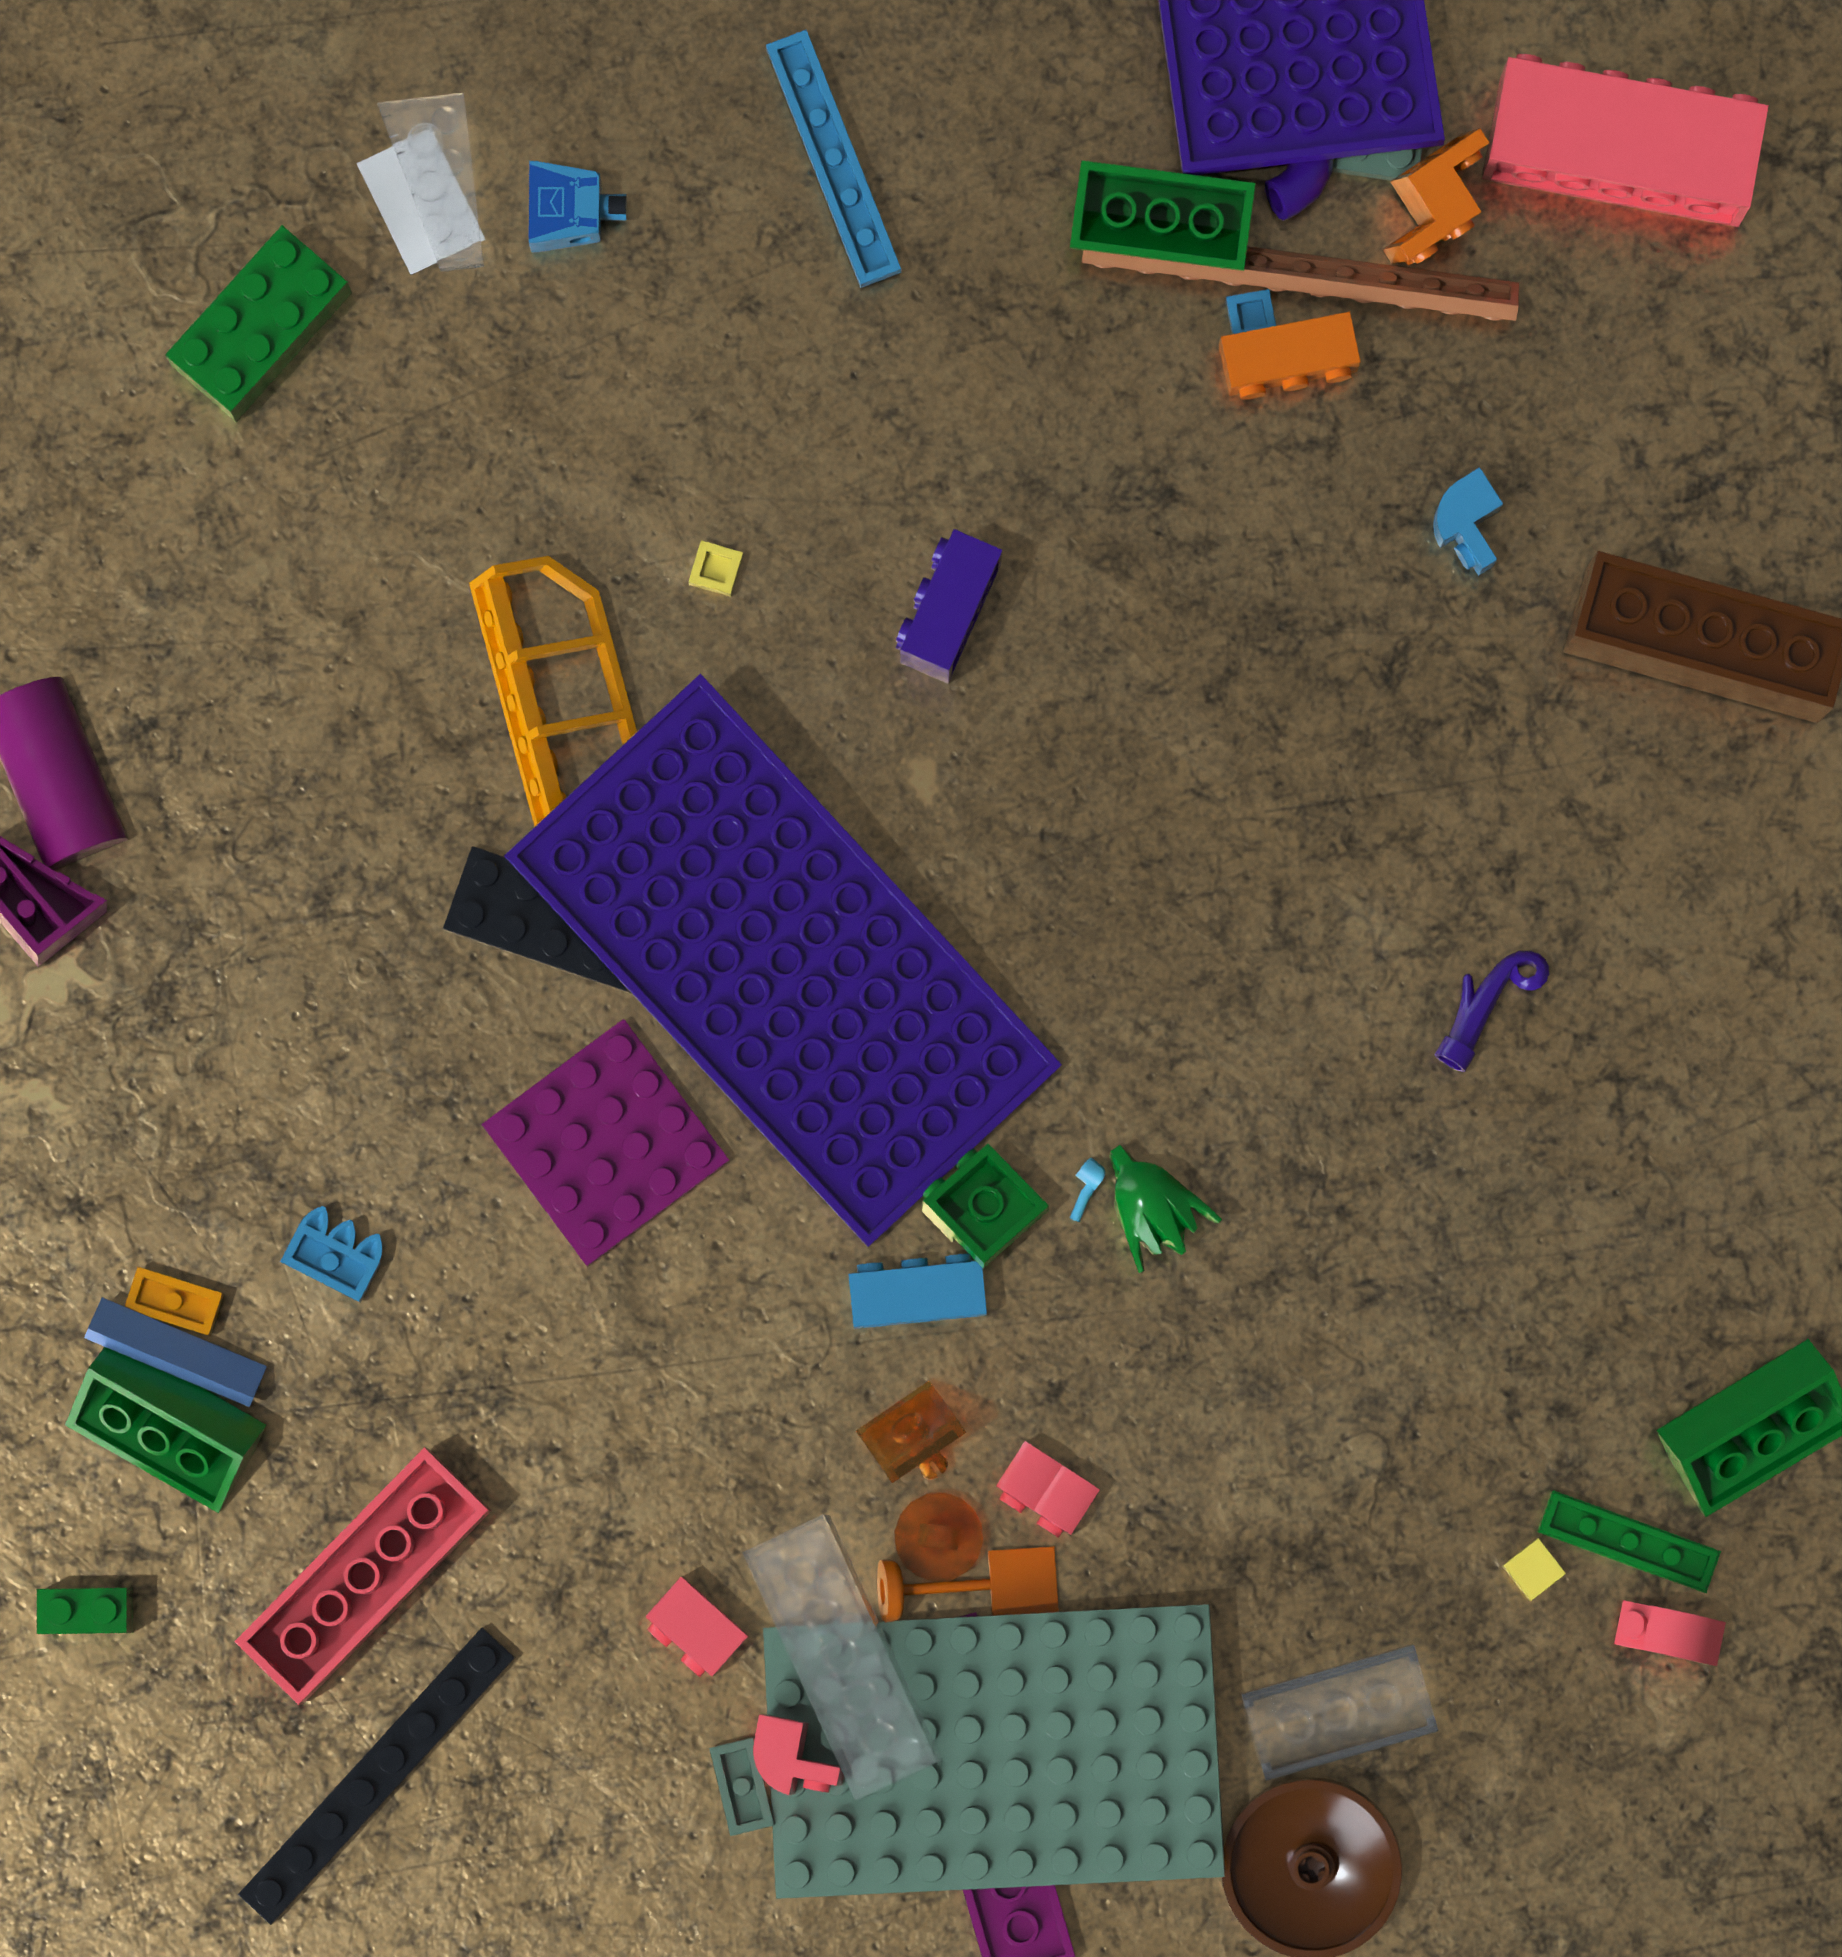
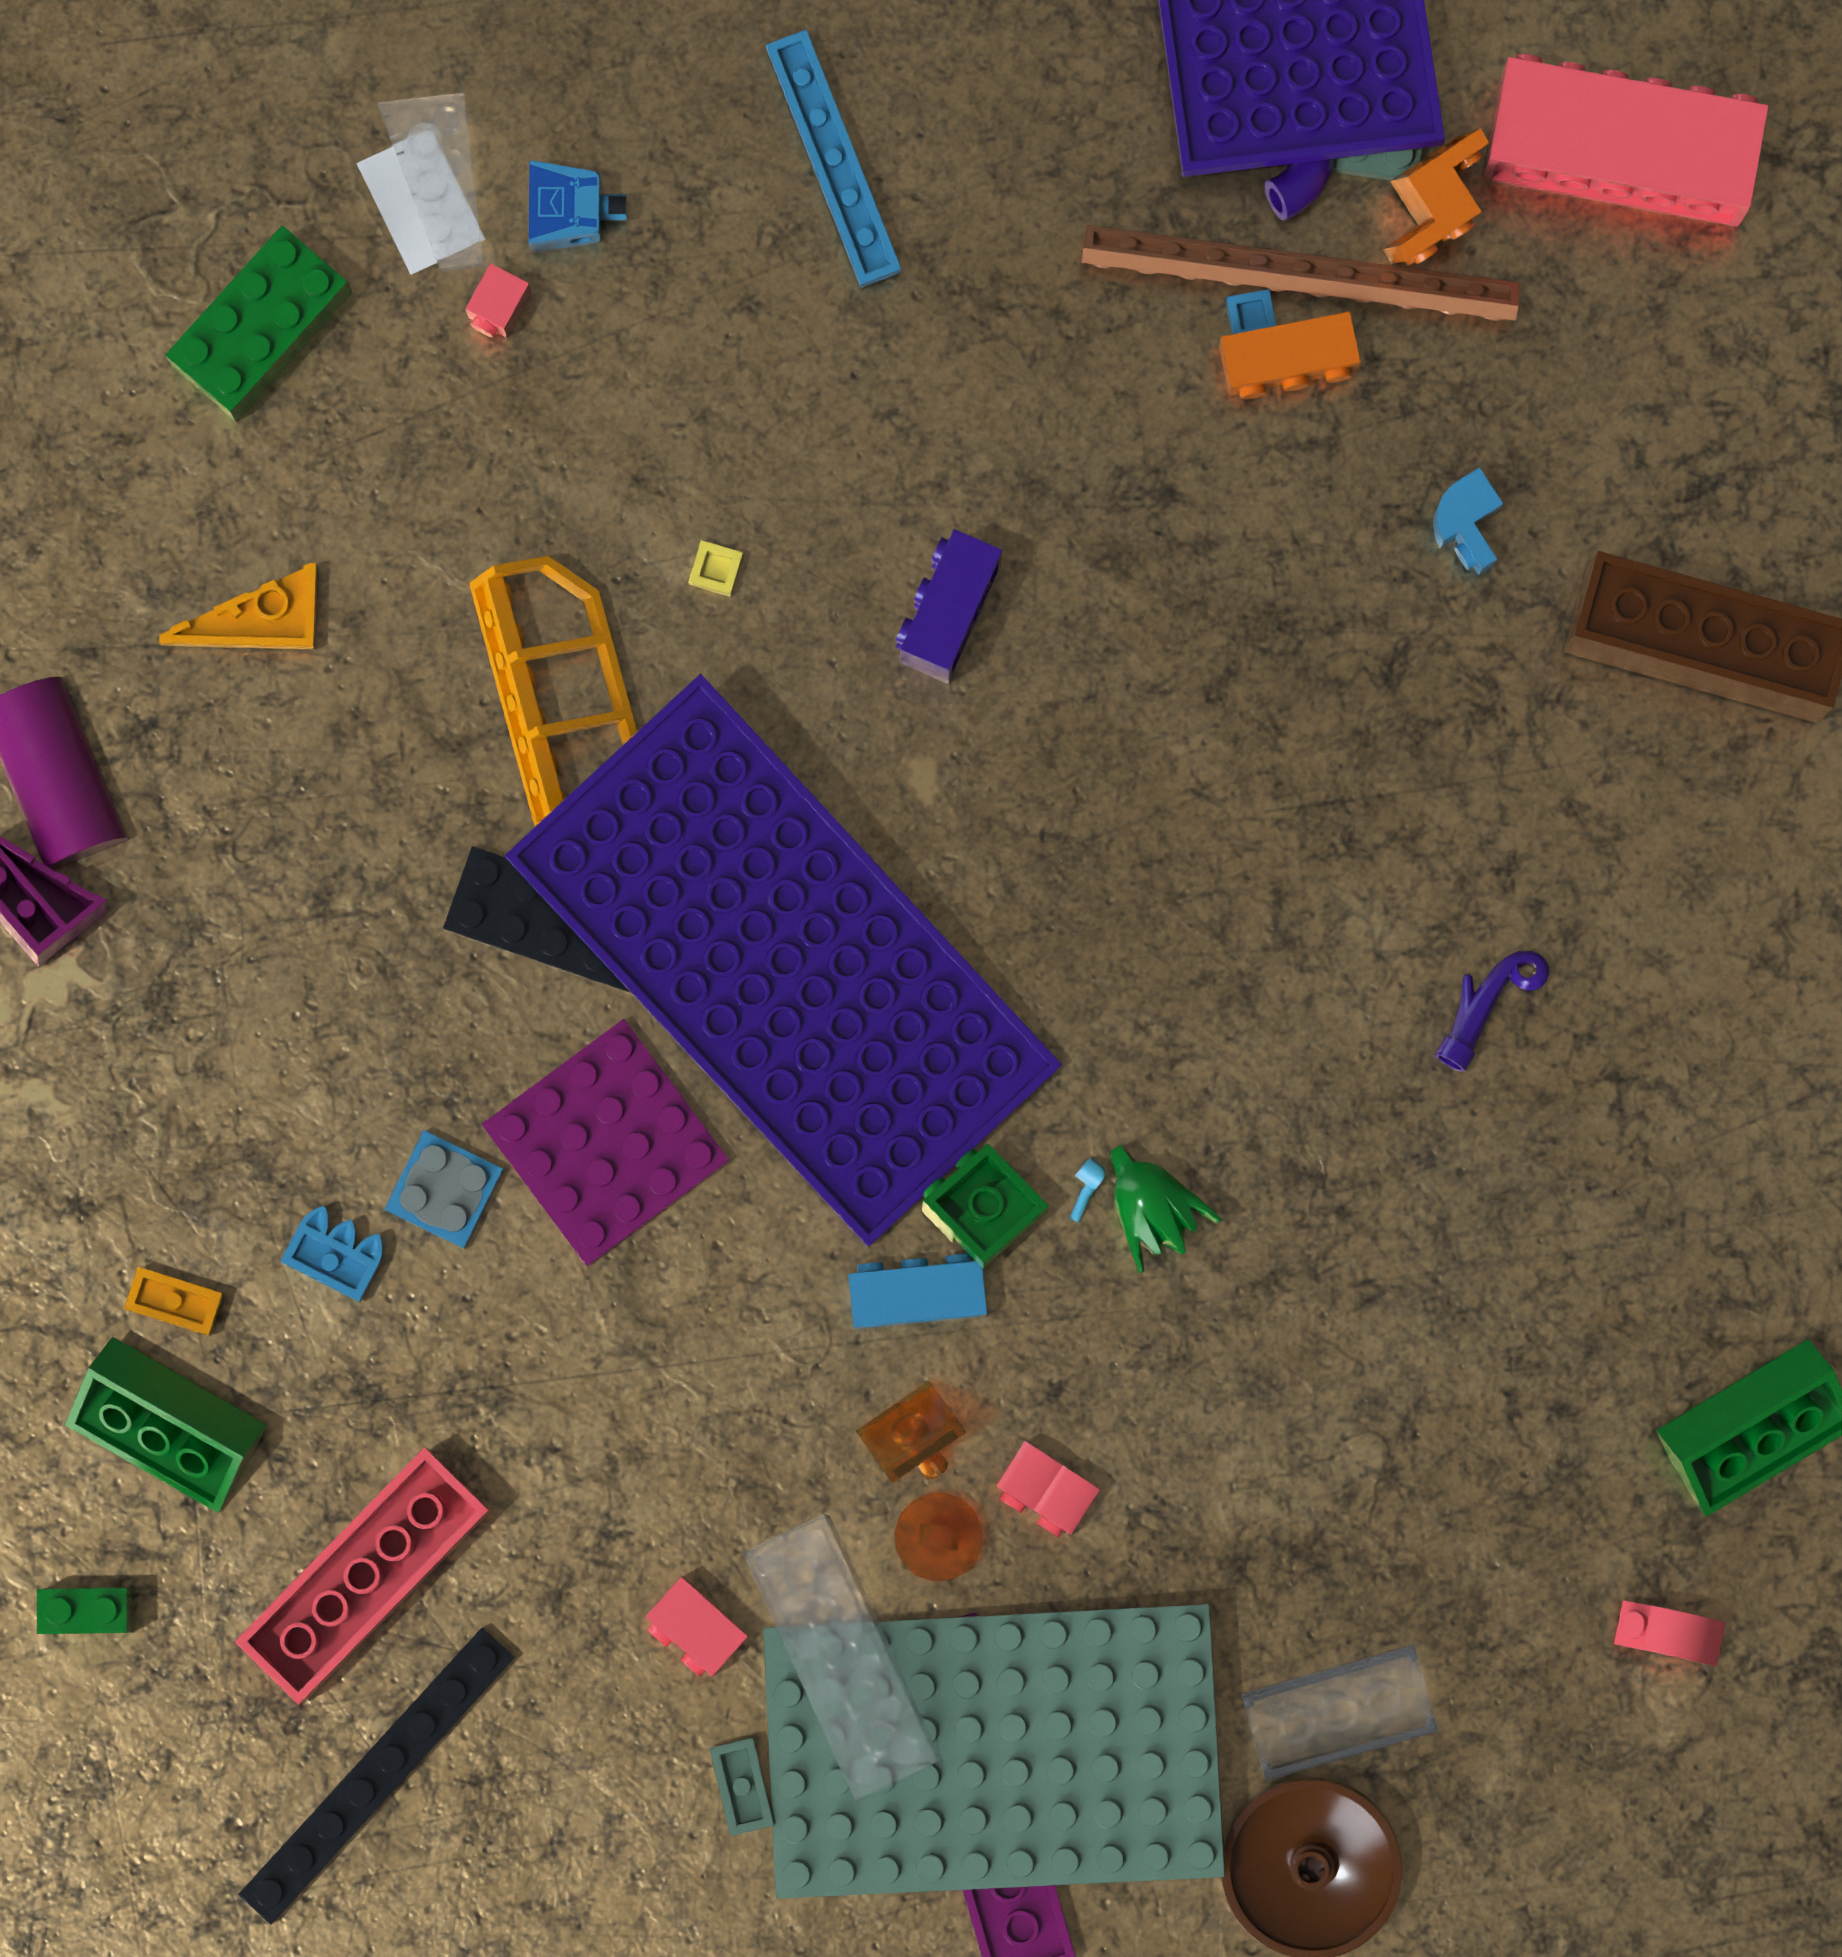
medium blue tile [84,1297,267,1407] -> none
coral brick [753,1714,846,1795] -> none
orange piece [877,1547,1059,1623] -> none
green slope [1070,160,1256,271] -> none
light yellow tile [1502,1538,1566,1601] -> none
green tile [1537,1490,1721,1593] -> none
none -> light orange wing [159,563,318,650]
none -> light grey piece [384,1130,504,1249]
none -> coral brick [465,263,532,338]

